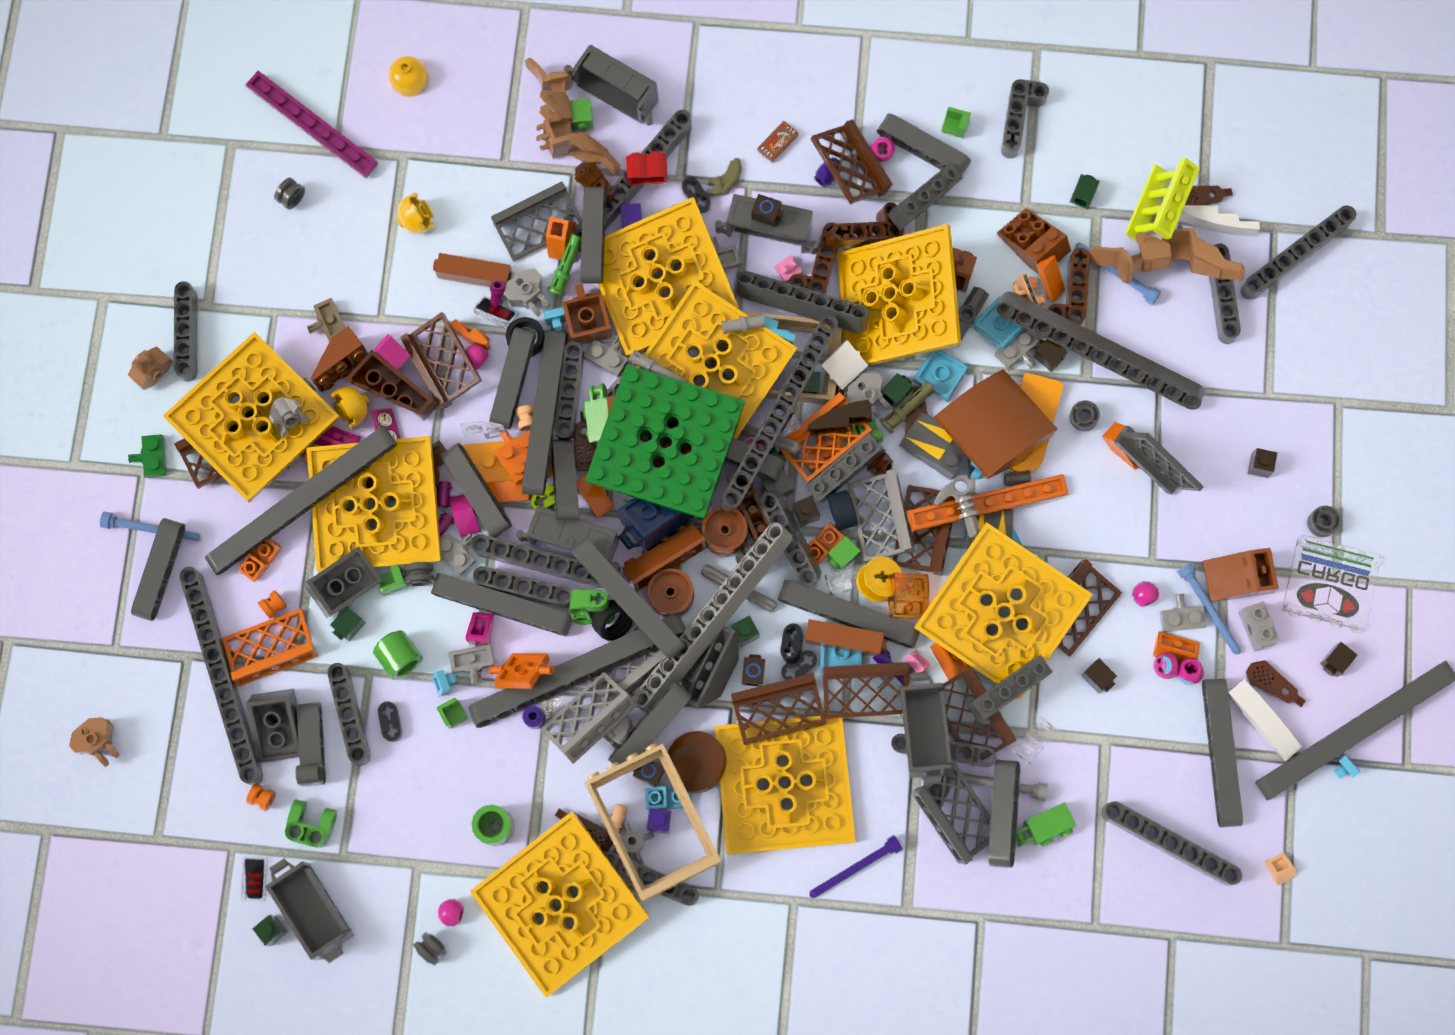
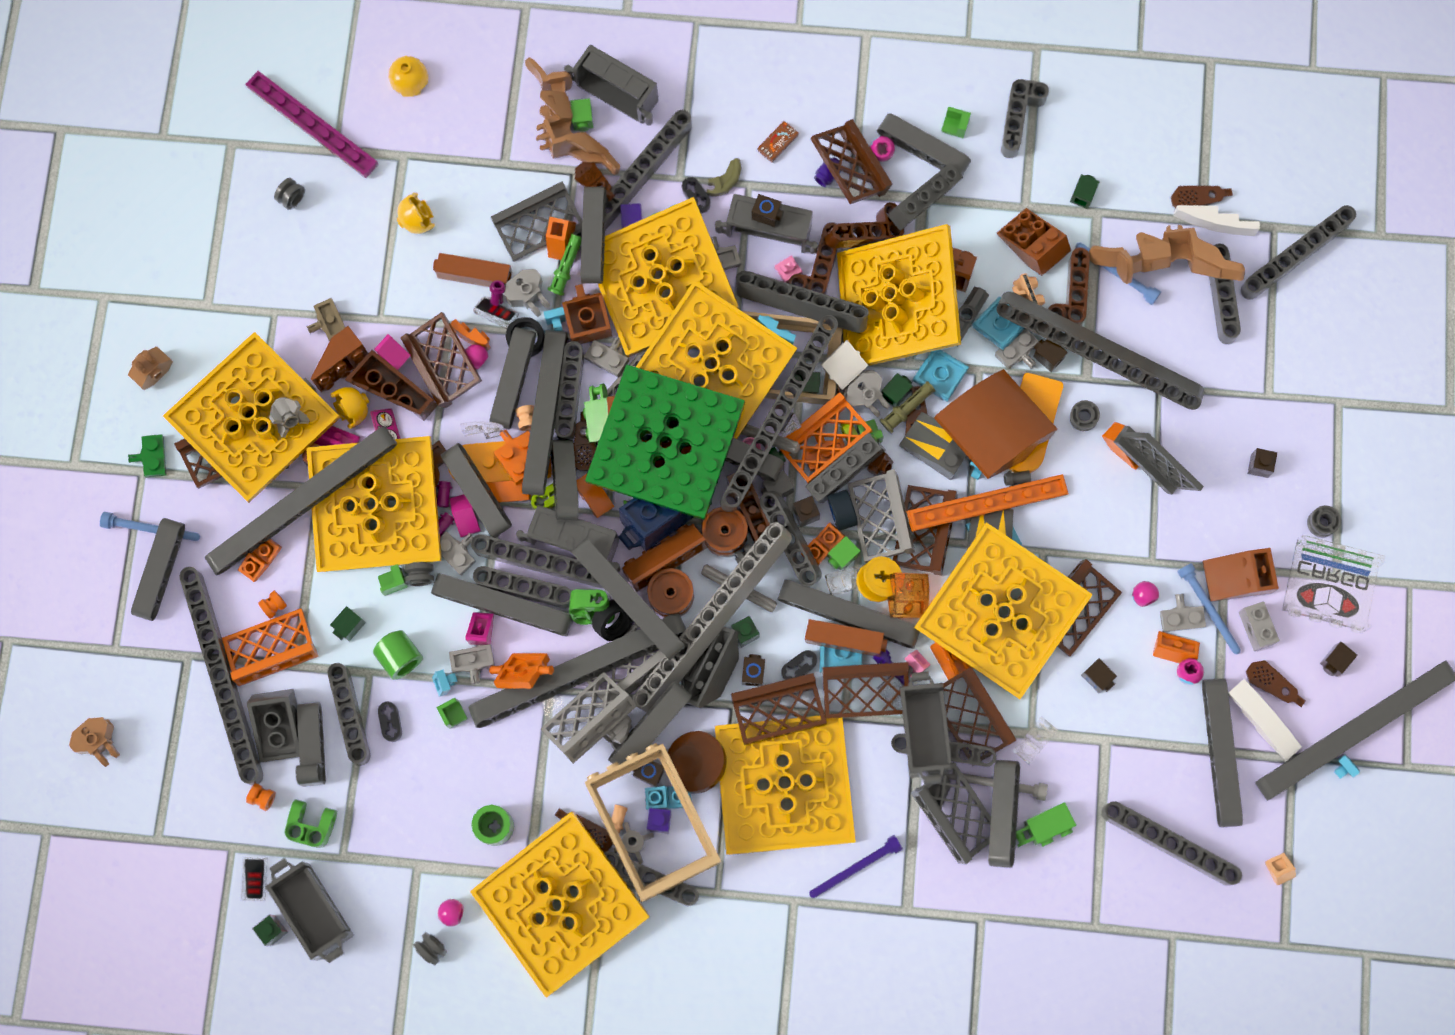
dark grey beam [173,281,198,382] -> none
dark grey slope [303,546,382,618] -> none
dark purple brick [522,706,546,730] -> none
red brick [626,151,668,185] -> none
light grey pin [628,350,689,383] -> none
light grey pin [721,314,765,335] -> none
black beam [780,623,804,664] -> none
dark brown slope [808,399,872,435] -> none
light grey piece [934,476,980,538] -> none
dark grey brick [966,654,1053,723] -> none
orange slope [1036,255,1065,303] -> none
neon yellow fence [1125,157,1200,242] -> none
dark pink piece [1153,652,1178,679] -> none

